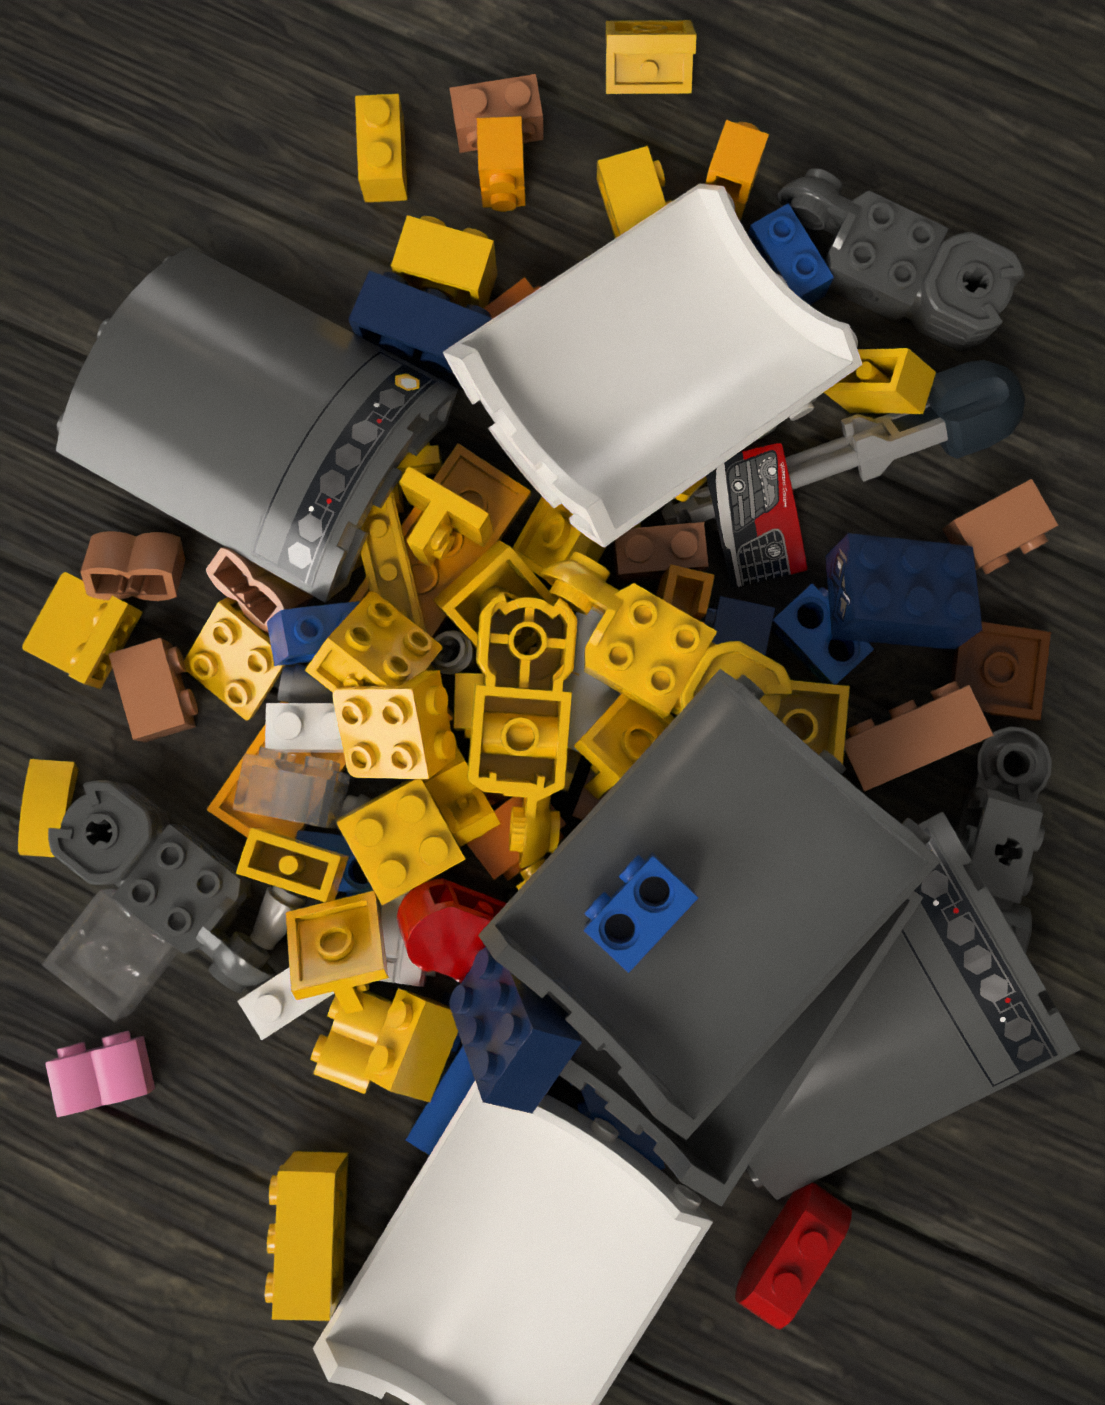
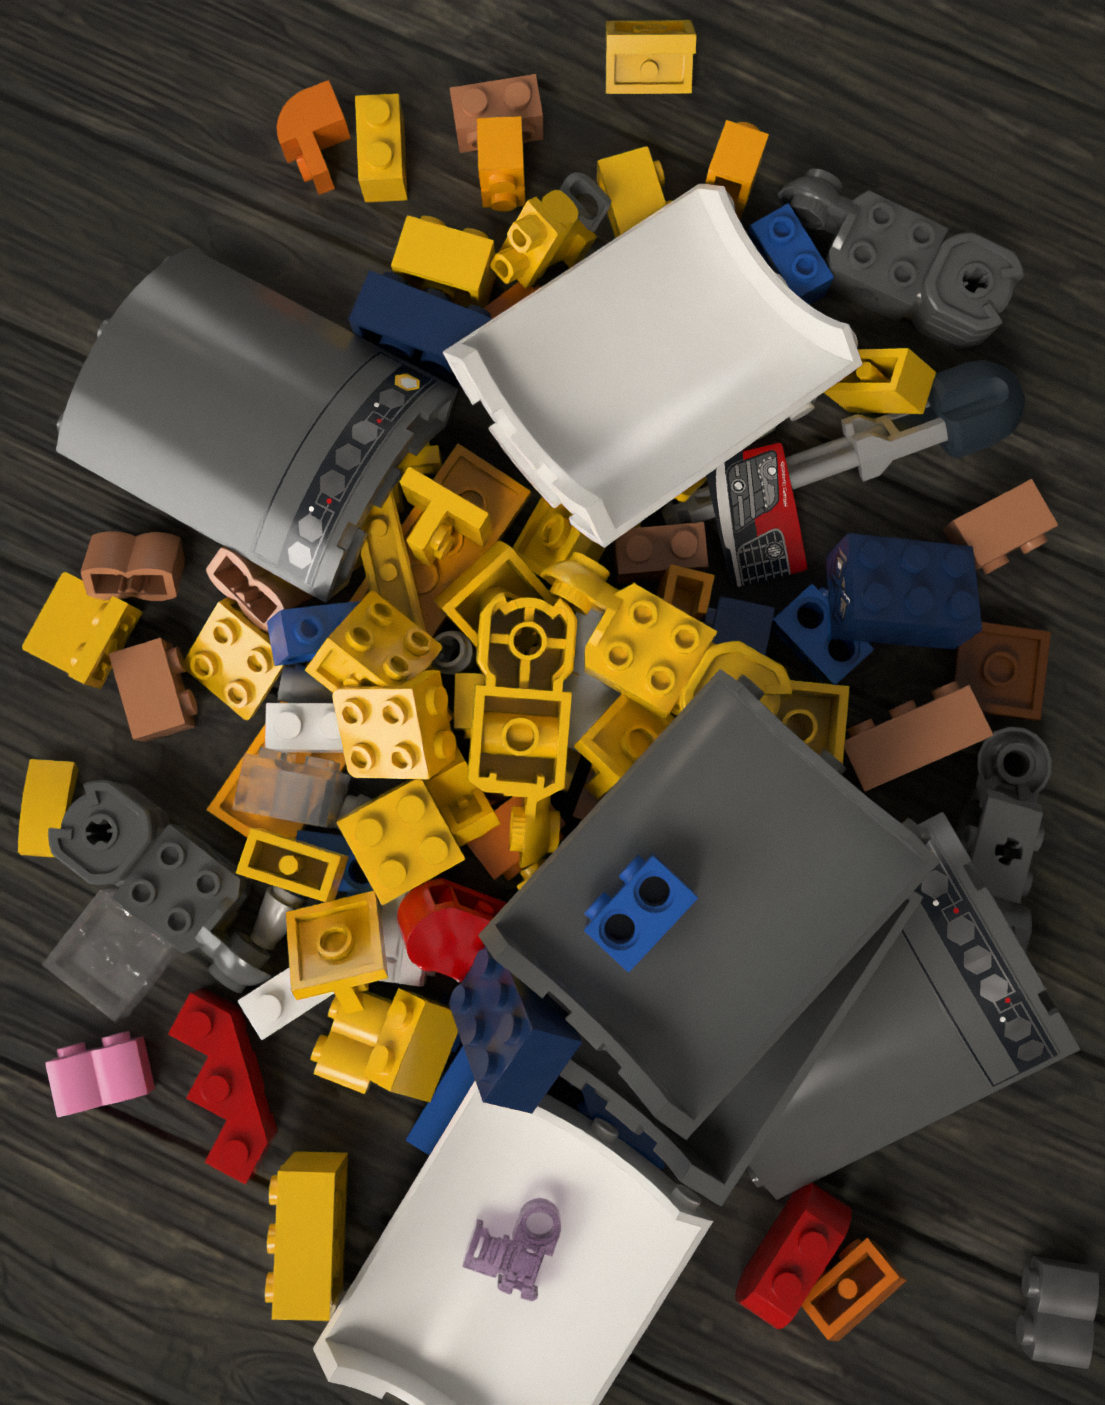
none -> red brick [168,988,278,1184]
none -> orange brick [277,80,351,195]
none -> clear purple piece [462,1198,561,1301]
none -> yellow hips [490,172,611,289]
none -> orange brick [802,1238,907,1341]
none -> flat silver brick [1016,1256,1099,1369]

